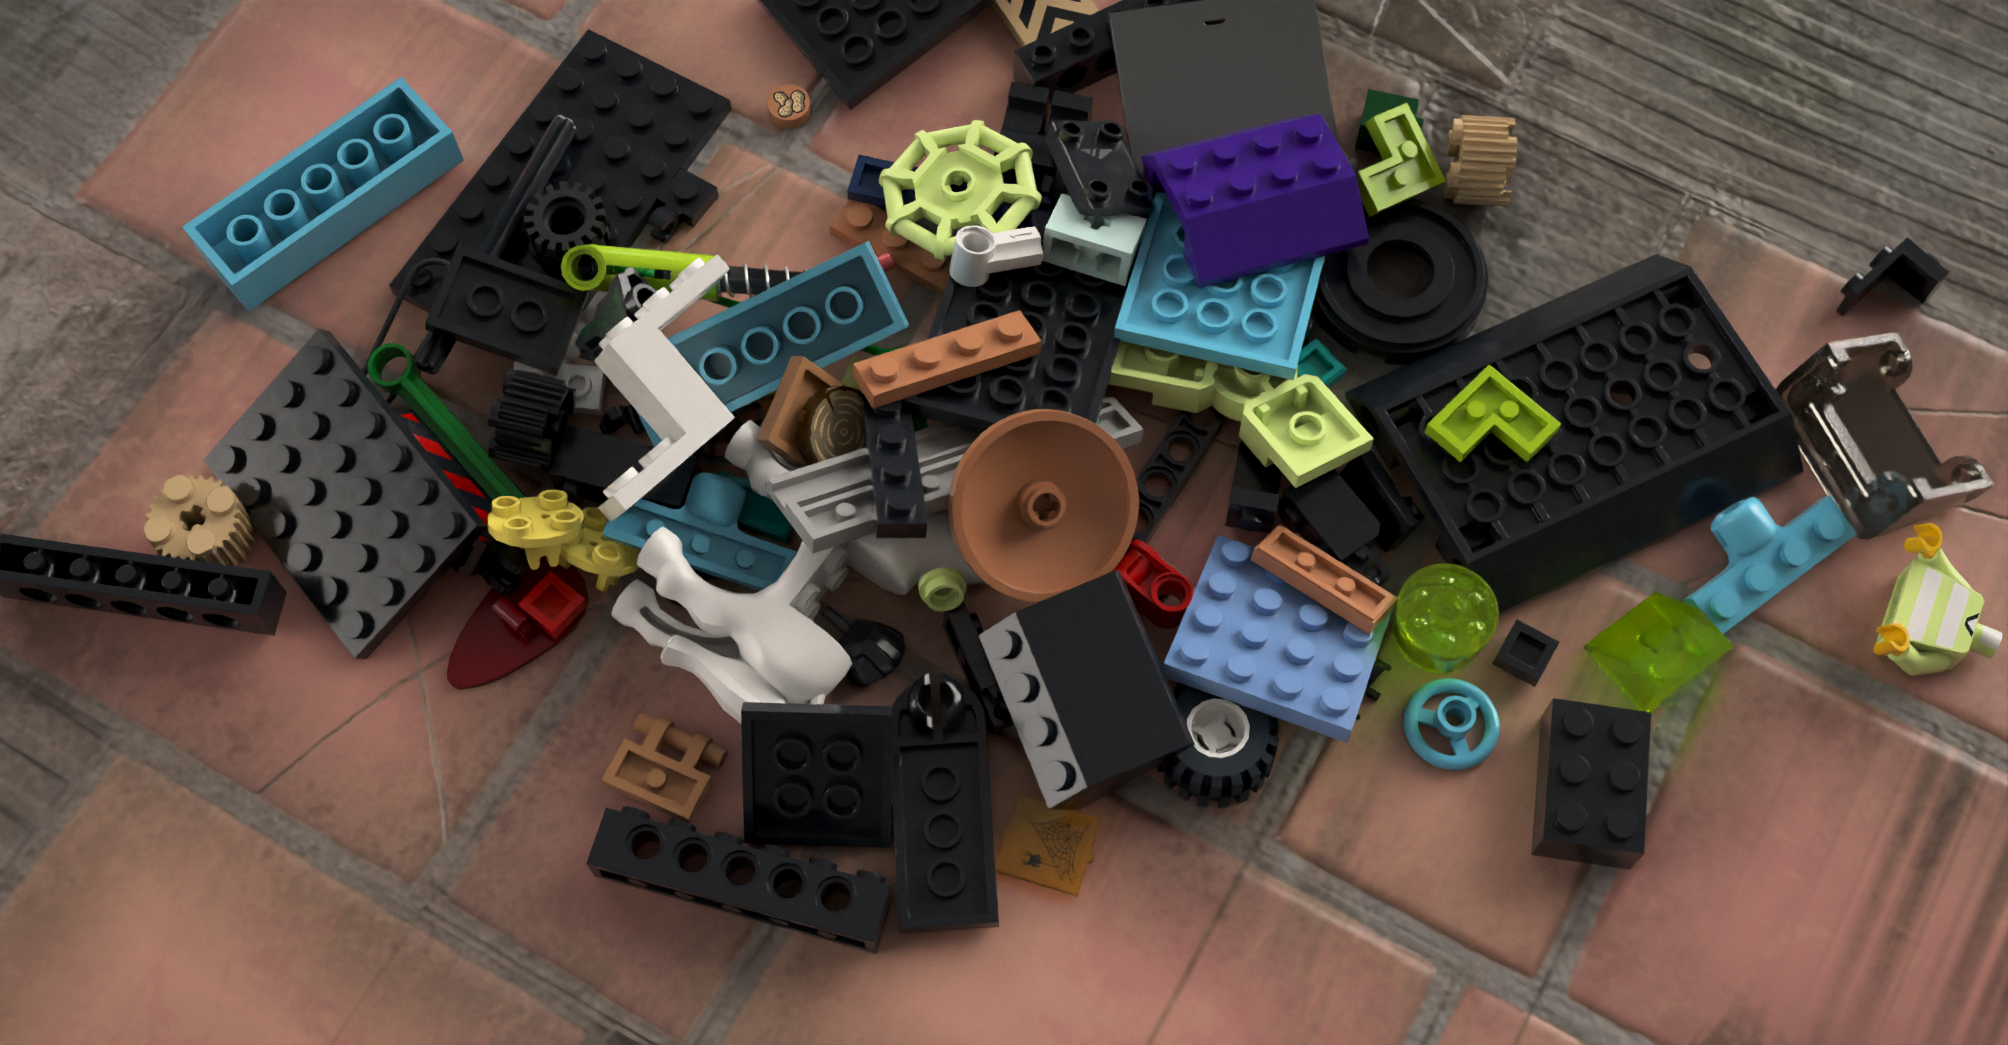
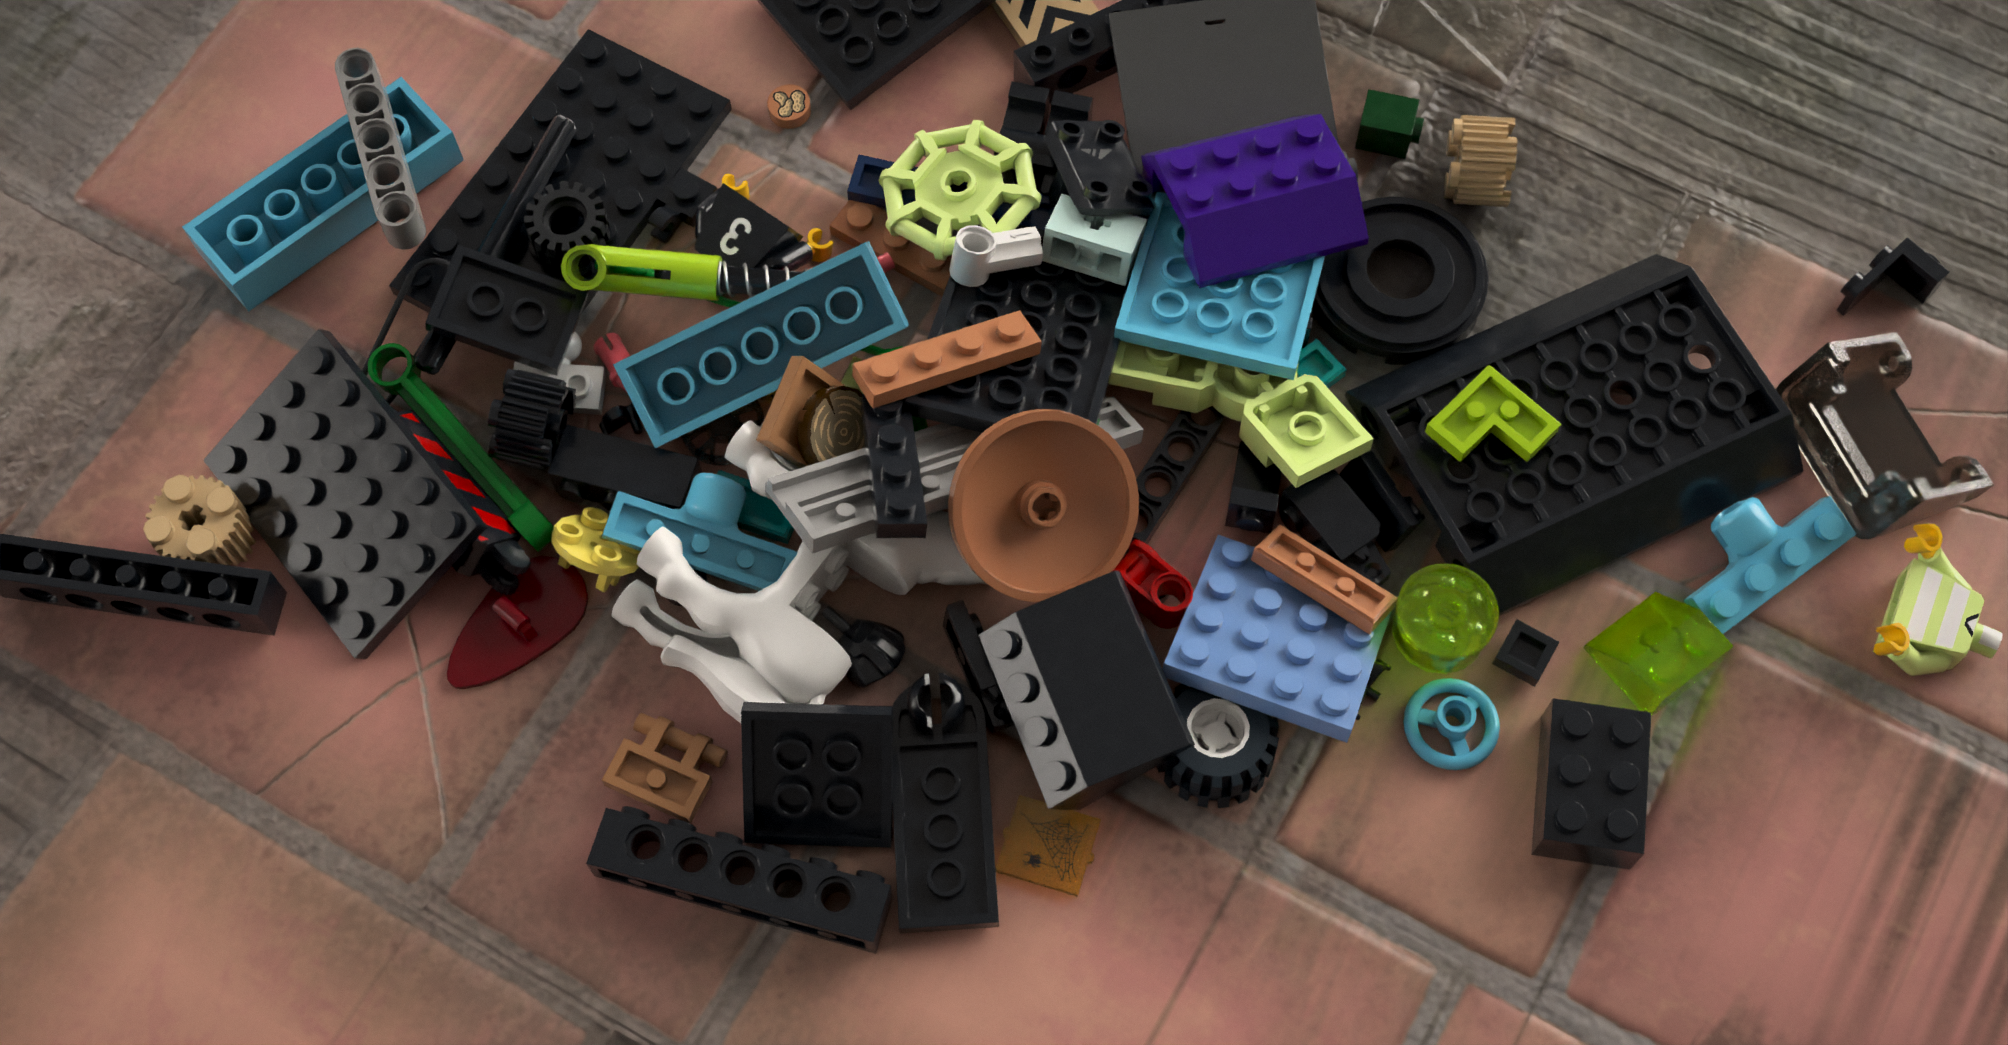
light yellow plate [488,490,584,570] -> none
red plate [518,571,588,639] -> none
black rock [575,267,657,360] -> none
white bracket [594,254,735,522] -> none
yellowish green plate [918,567,967,612] -> none
lime plate [1355,103,1446,217] -> none
none -> light grey beam [335,48,426,250]
none -> black torso [695,174,833,296]

